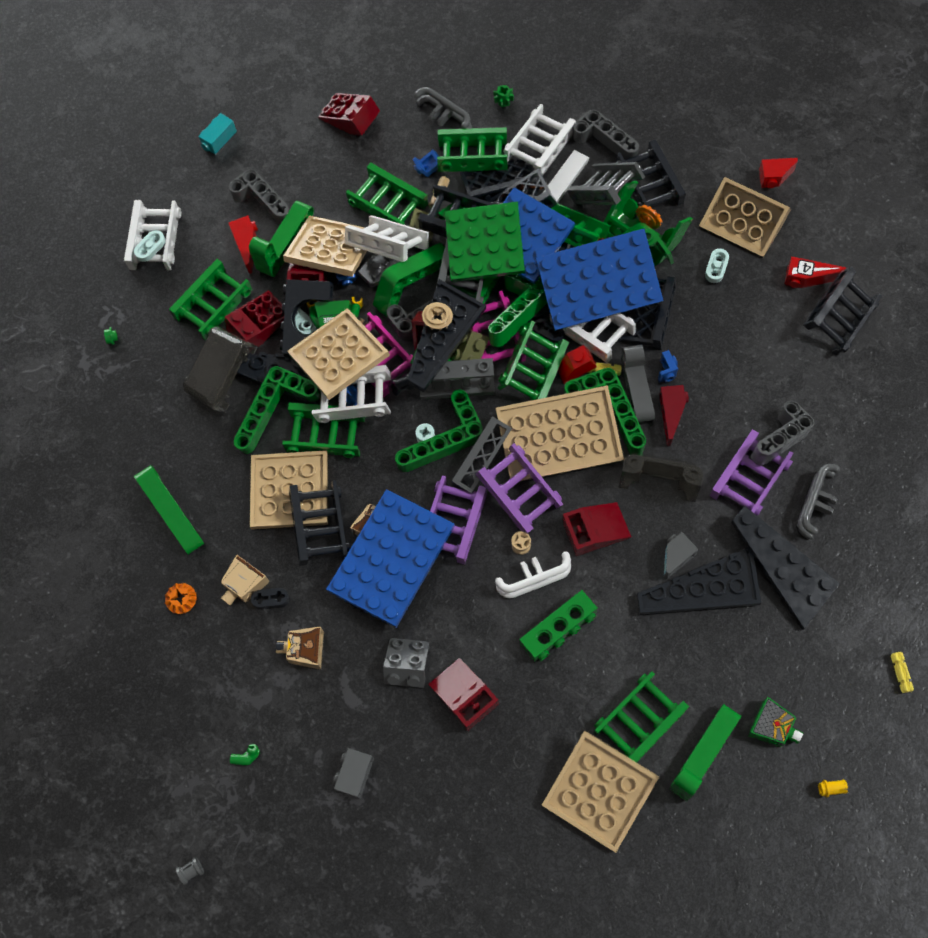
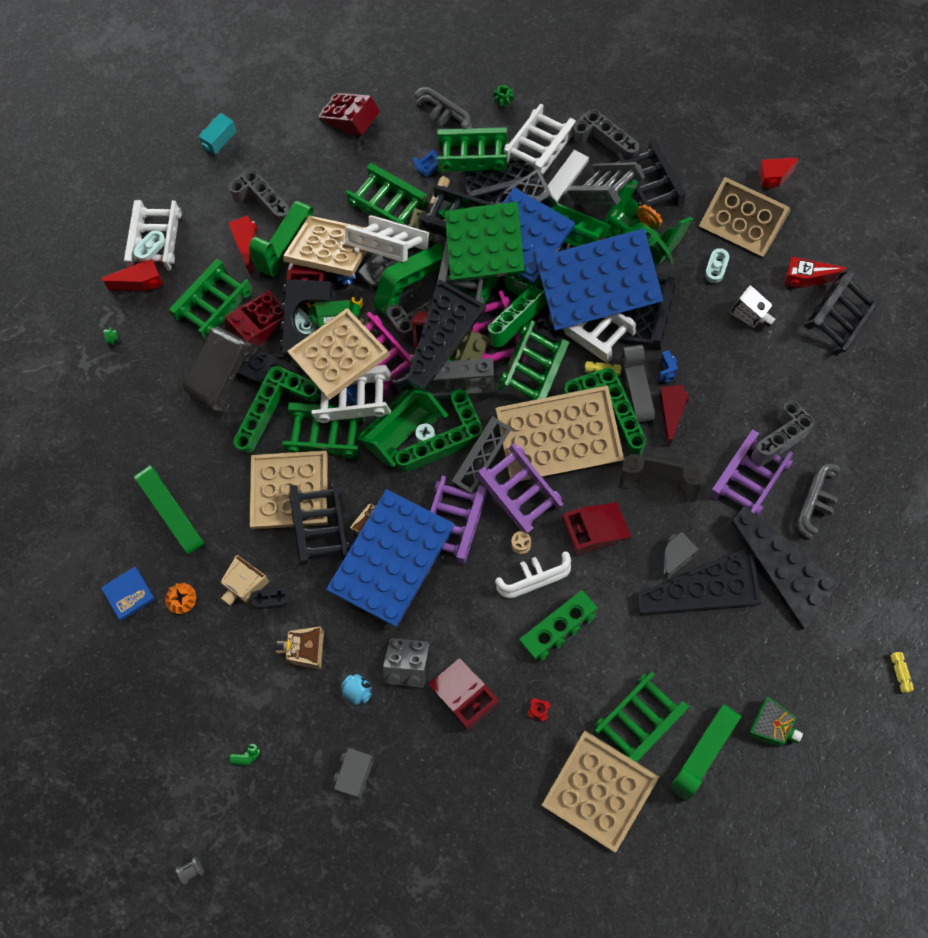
tan gear [422,302,453,330] -> none
red slope [558,345,597,384] -> none
yellow pin [818,779,848,798] -> none
none -> blue tile [101,567,155,621]
none -> red slope [102,259,163,291]
none -> medium azure head [341,674,372,705]
none -> green windscreen [357,389,448,467]
none -> red plate [528,698,550,721]
none -> white torso [729,286,775,328]

